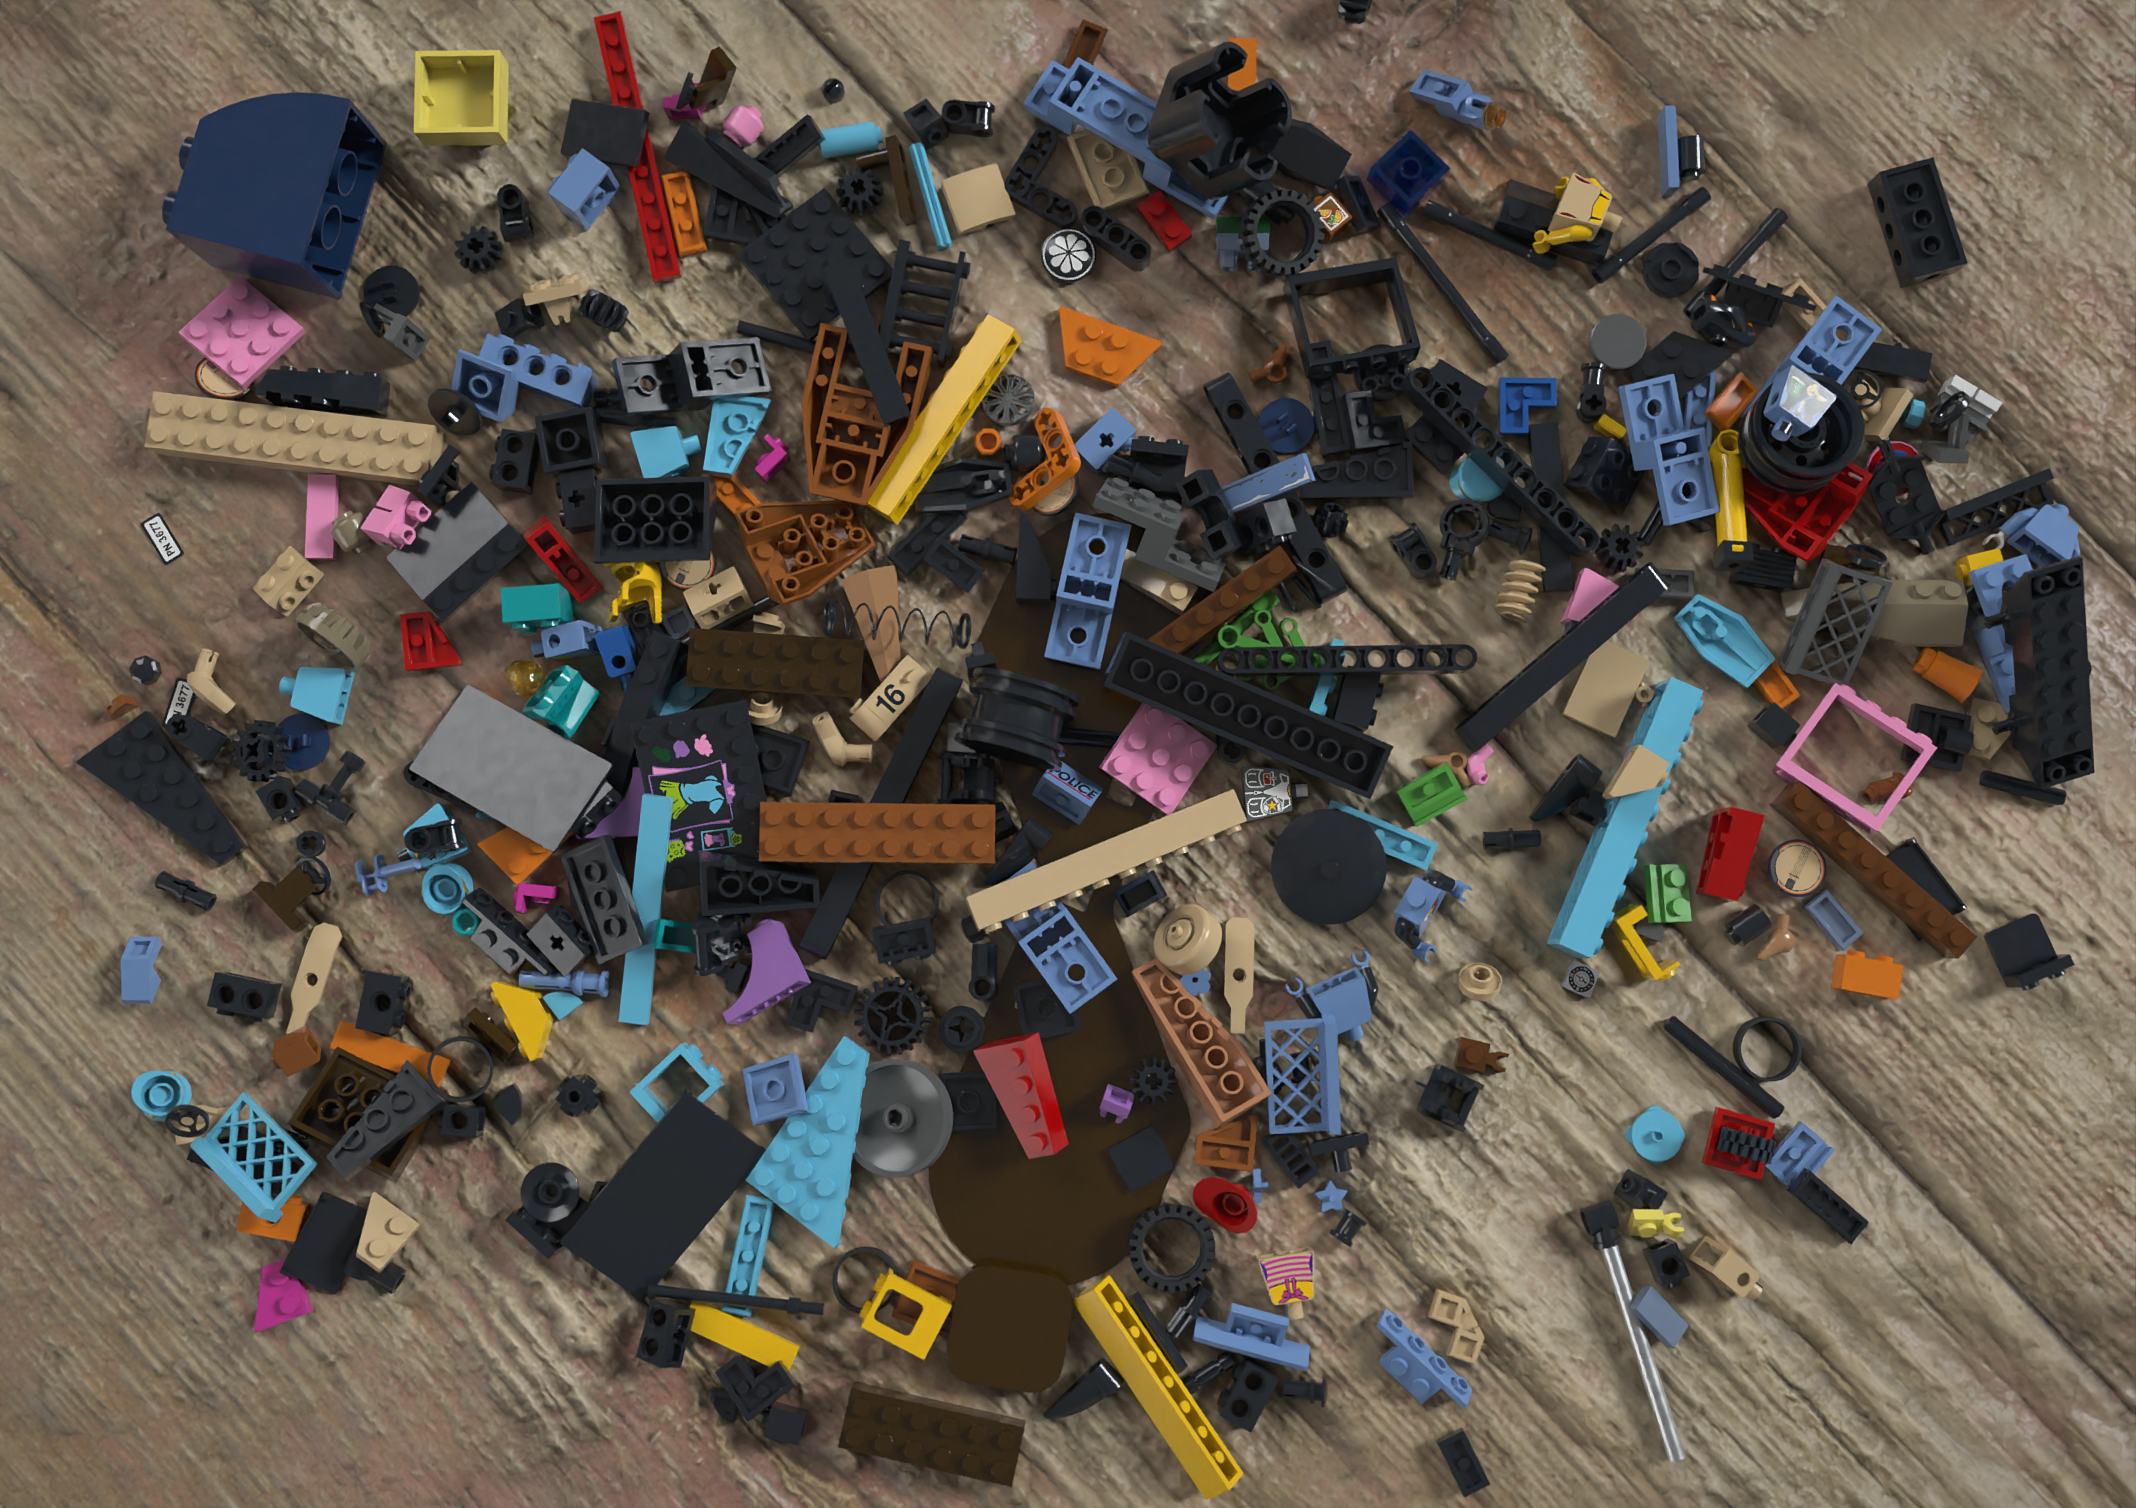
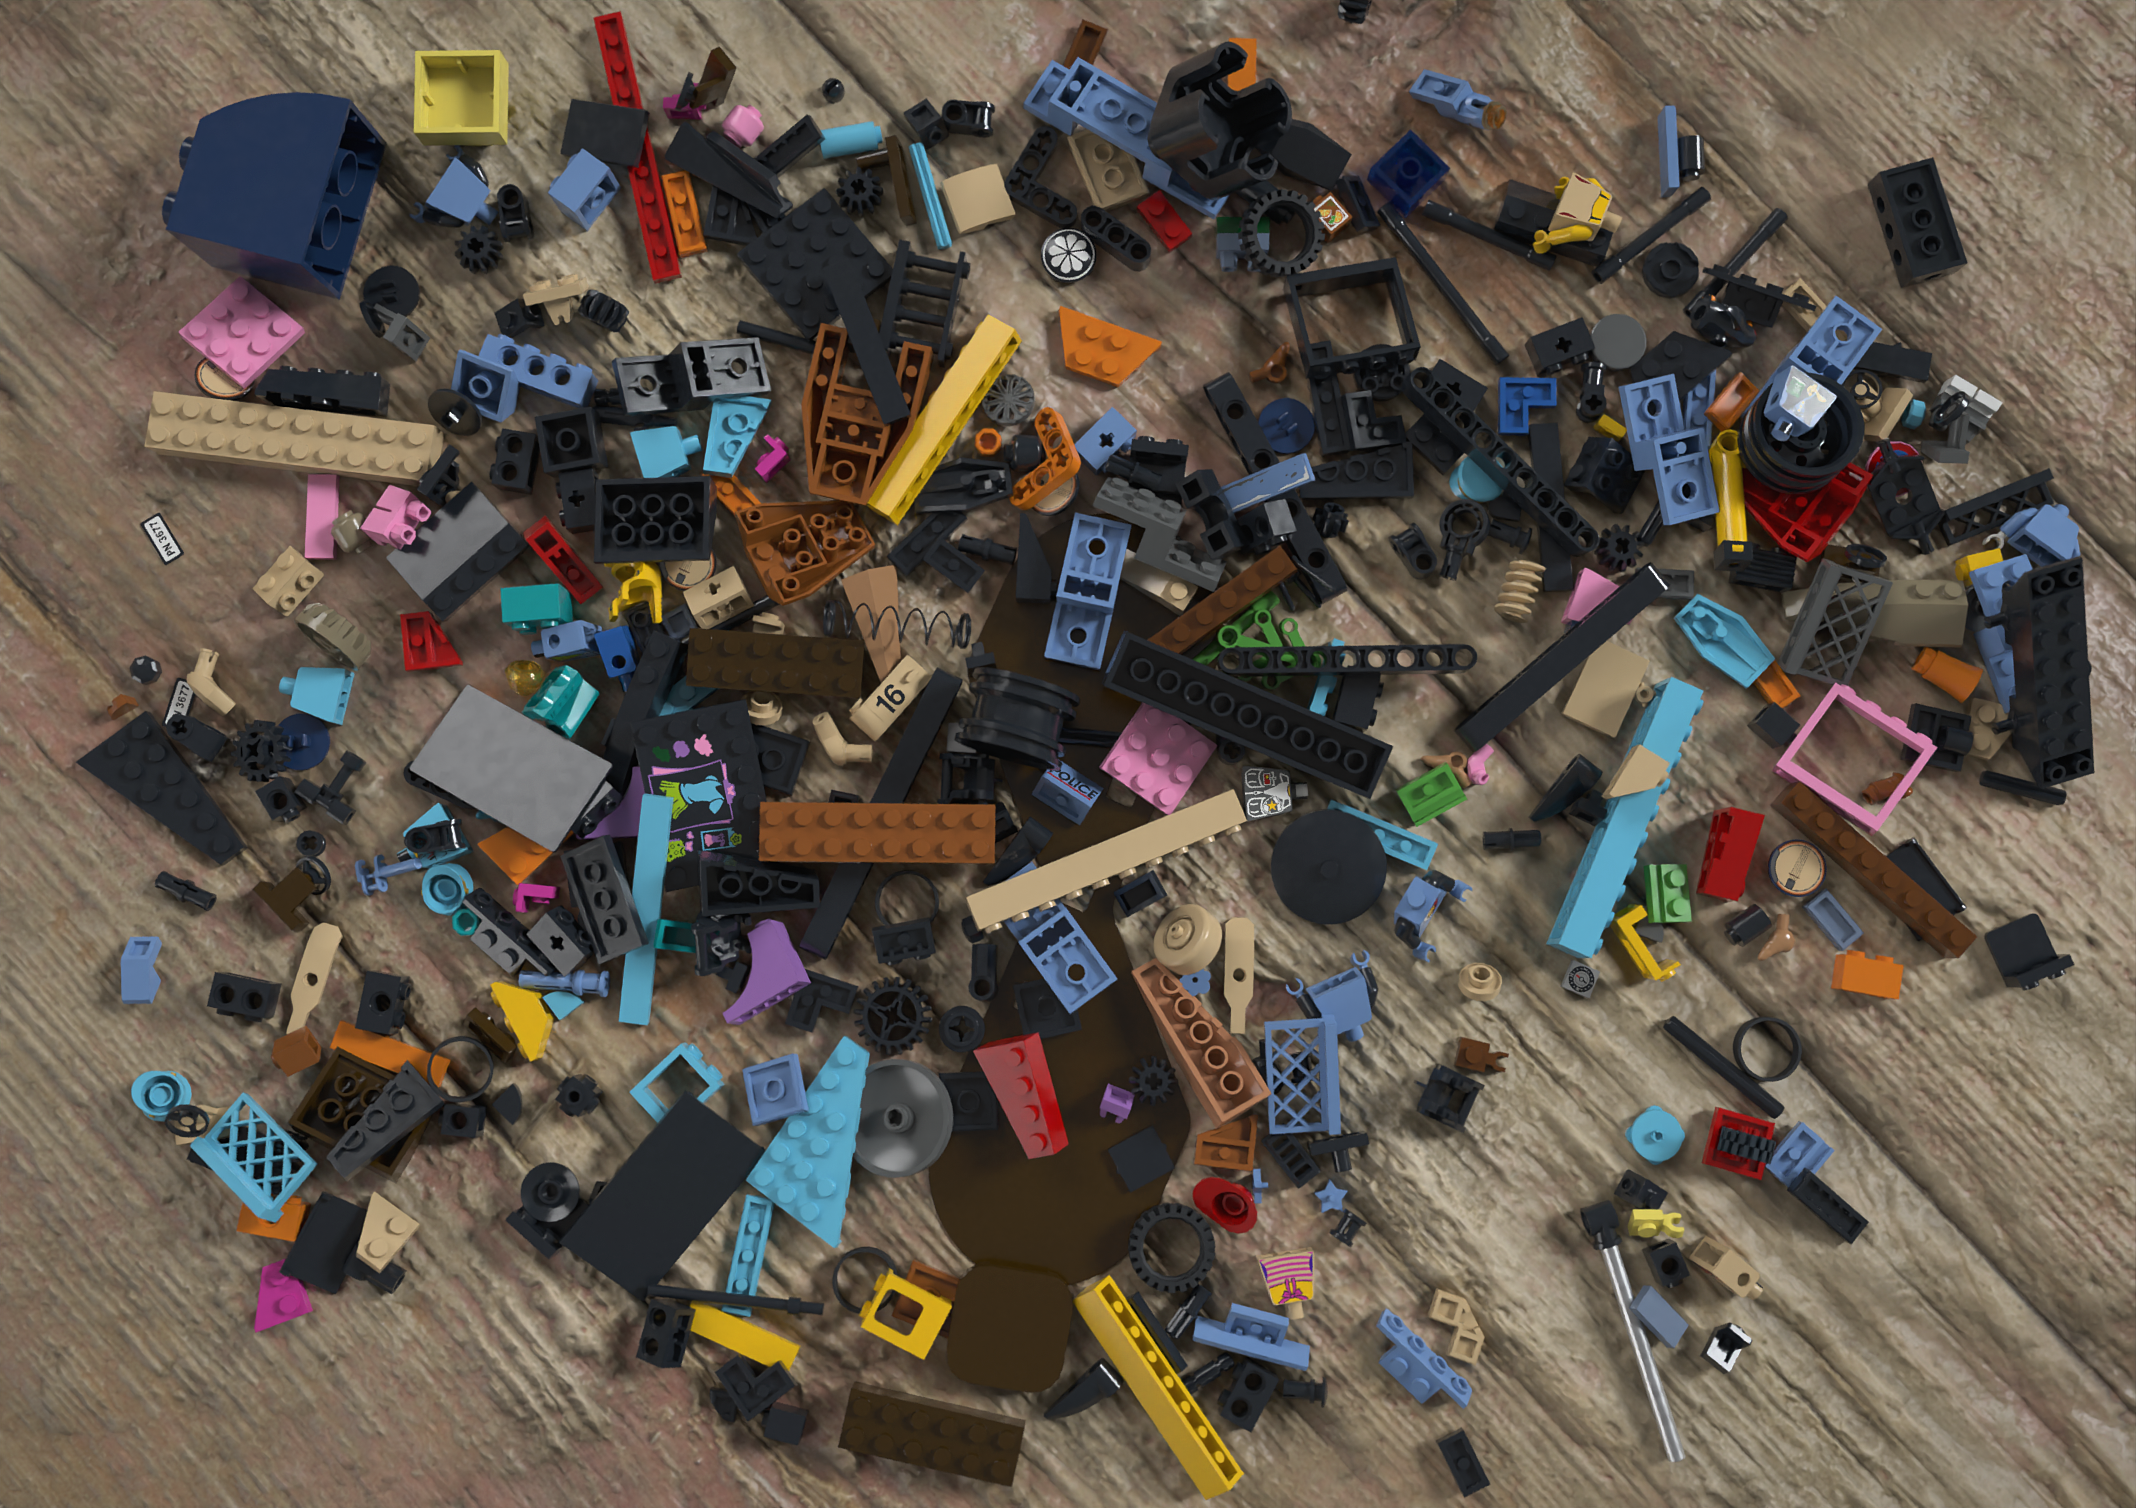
none -> medium blue torso [409,145,498,228]
none -> black brick [1525,317,1595,376]
none -> black bracket [1700,1322,1753,1374]

